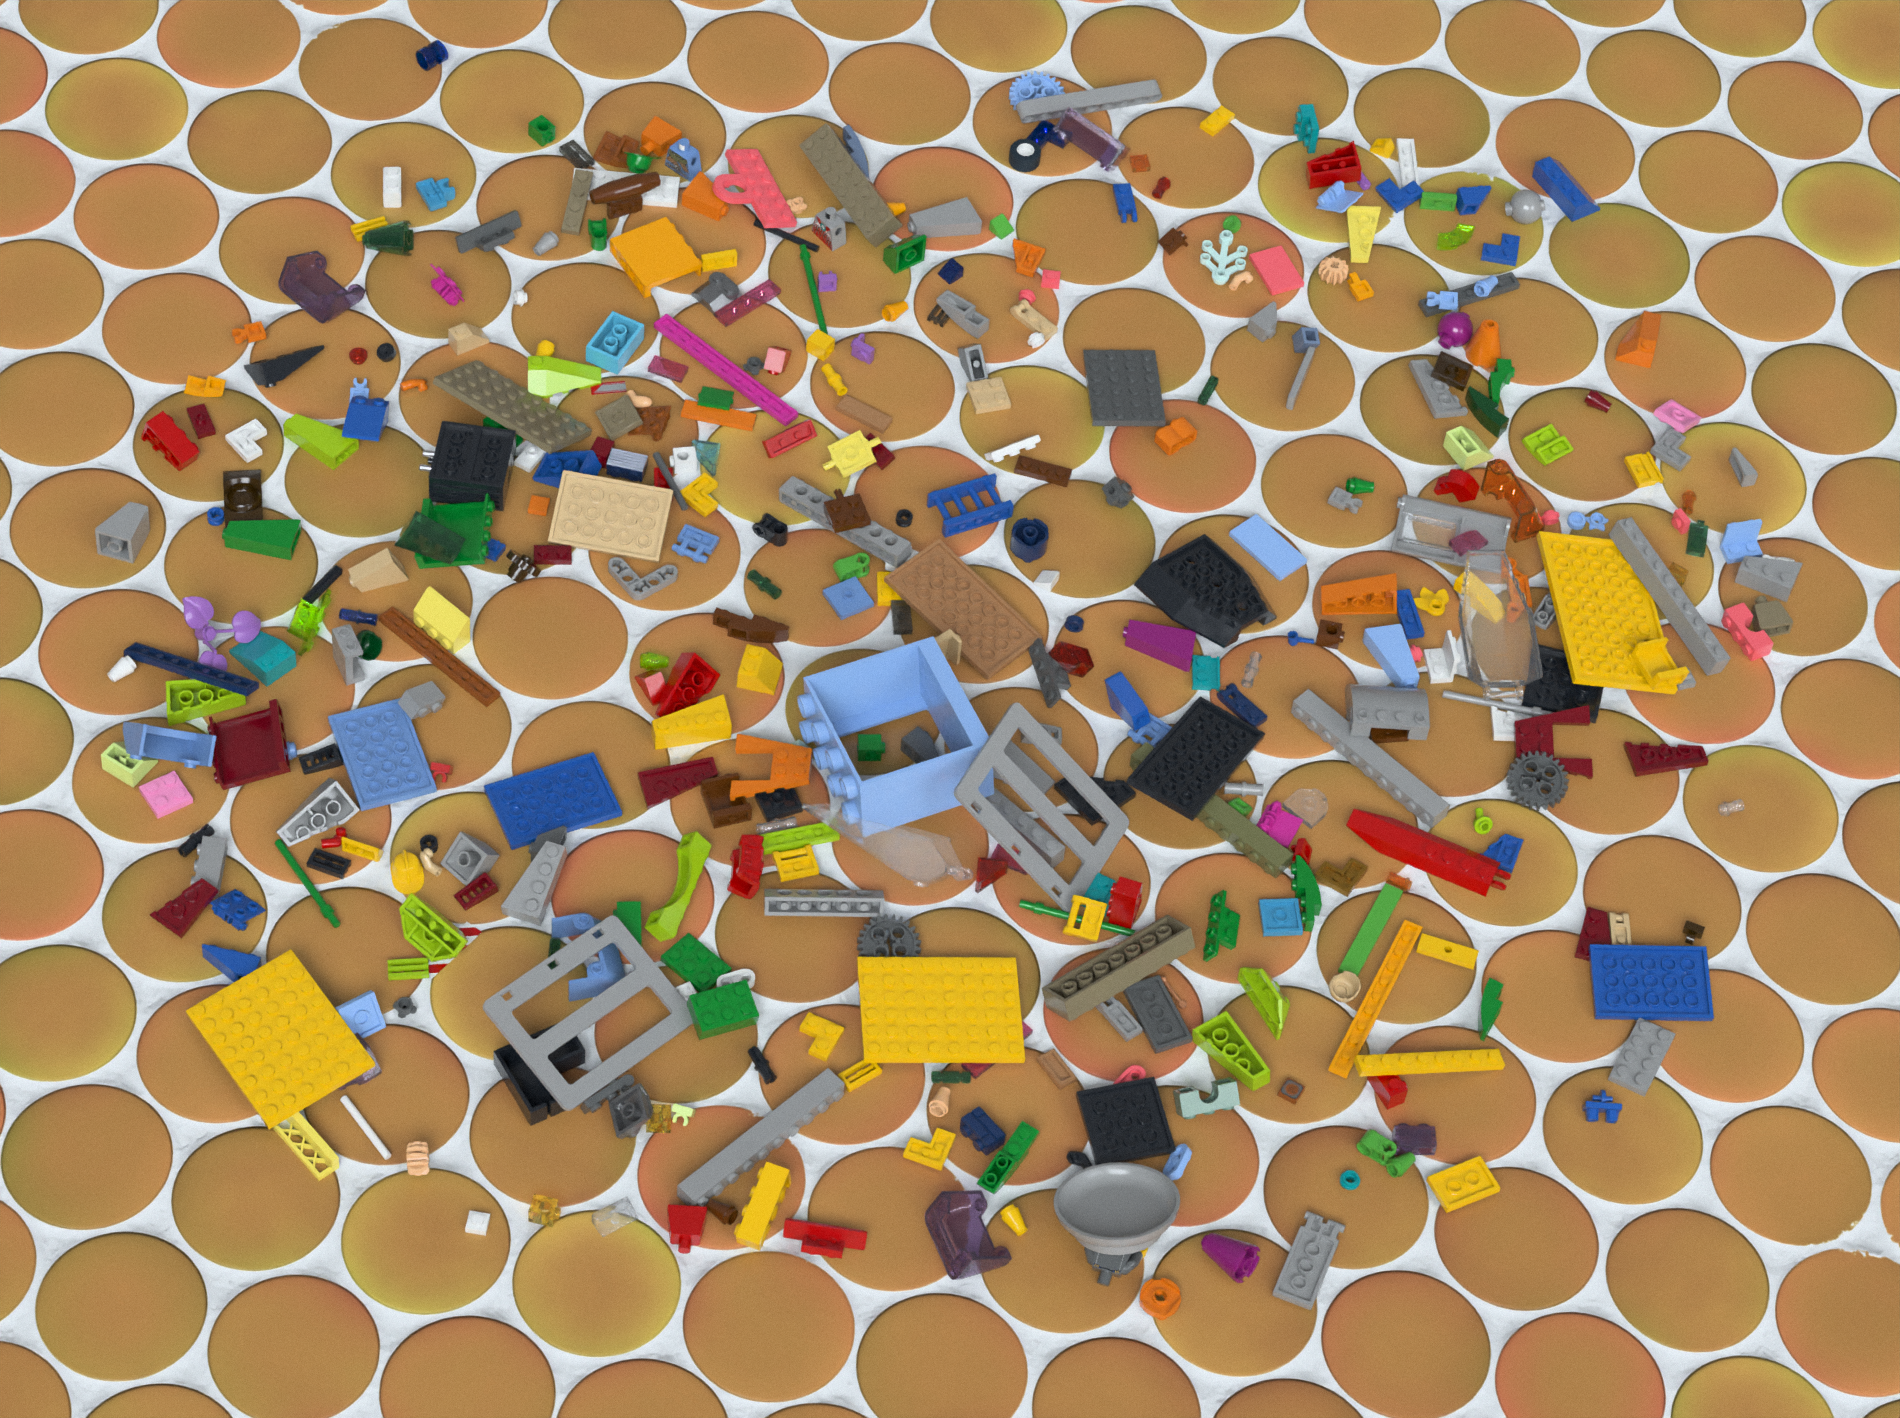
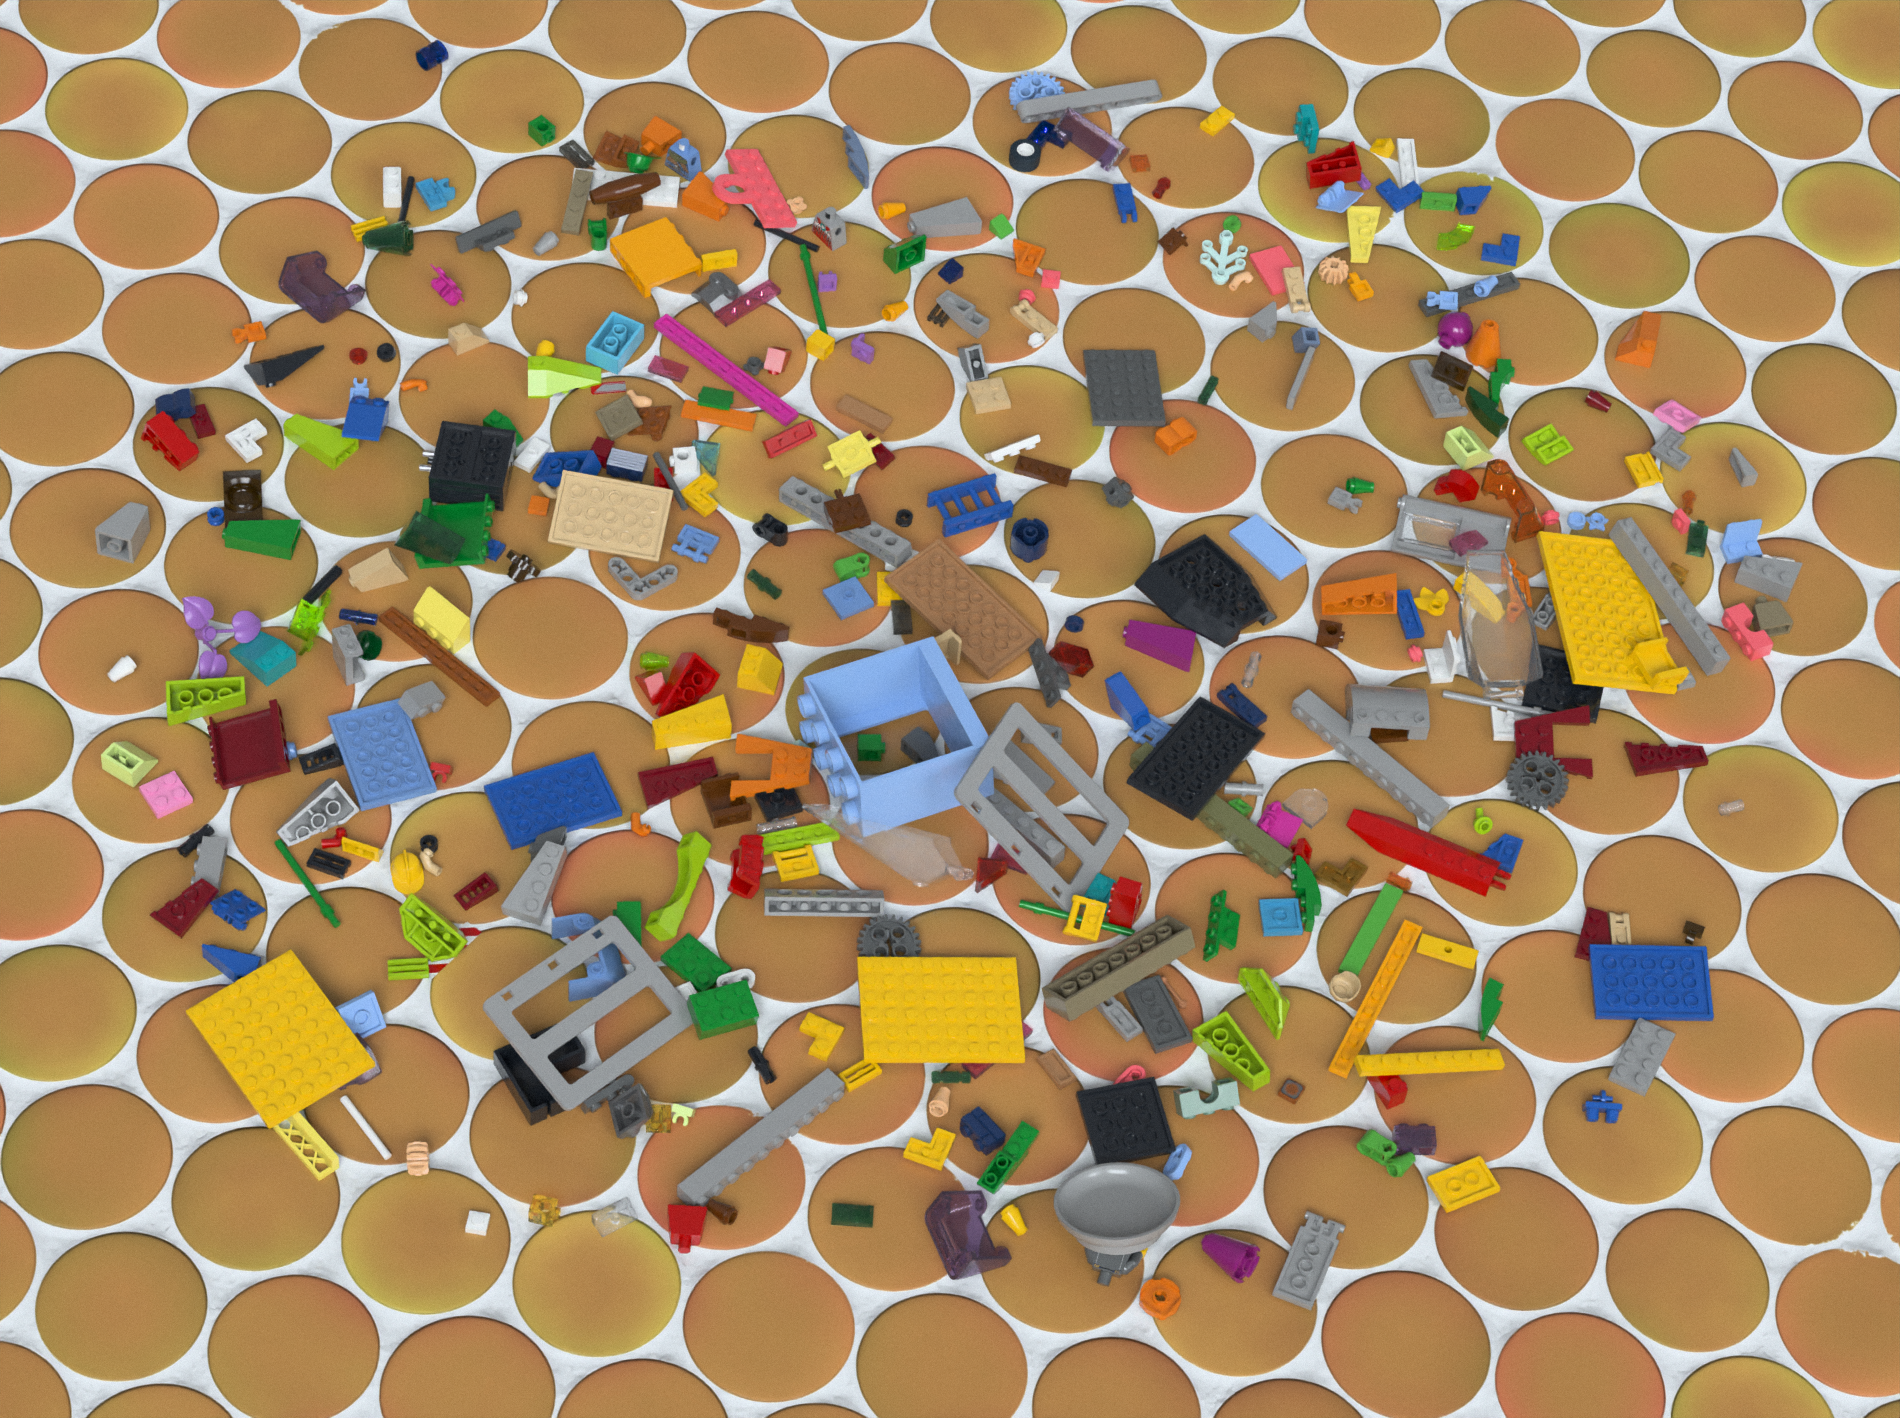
medium blue windscreen [122,722,216,769] -> none
dark blue tile [123,642,259,696] -> none
light orange slope [184,375,226,397] -> none
dark grey plate [393,997,417,1018] -> none
dark tan plate [433,360,592,454] -> none
light grey slope [440,832,500,886] -> none
dark red plate [534,545,572,565] -> none
clear green axle [547,938,561,970] -> none
yellow wedge [734,1161,792,1251] -> none
red bracket [783,1218,867,1259] -> none
dark tan brick [799,123,903,248] -> none
yellow pin [821,363,848,396] -> none
black plate [1054,777,1136,826] -> none
black arm [1066,1151,1093,1169] -> none
teal plate [1192,655,1220,691] -> none
blue hand [1288,631,1314,646] -> none
teal plate [1340,1170,1360,1190] -> none
light blue slope [1362,624,1420,688] -> none
light grey brick [1505,190,1545,225] -> none
blue slope [1532,156,1600,222] -> none
none -> dark blue brick [155,388,196,422]
none -> black bar [396,176,415,233]
none -> tan arm [538,482,559,499]
none -> orange arm [631,812,651,837]
none -> clear green plate [831,1203,874,1228]
none -> tan plate [1282,267,1310,313]

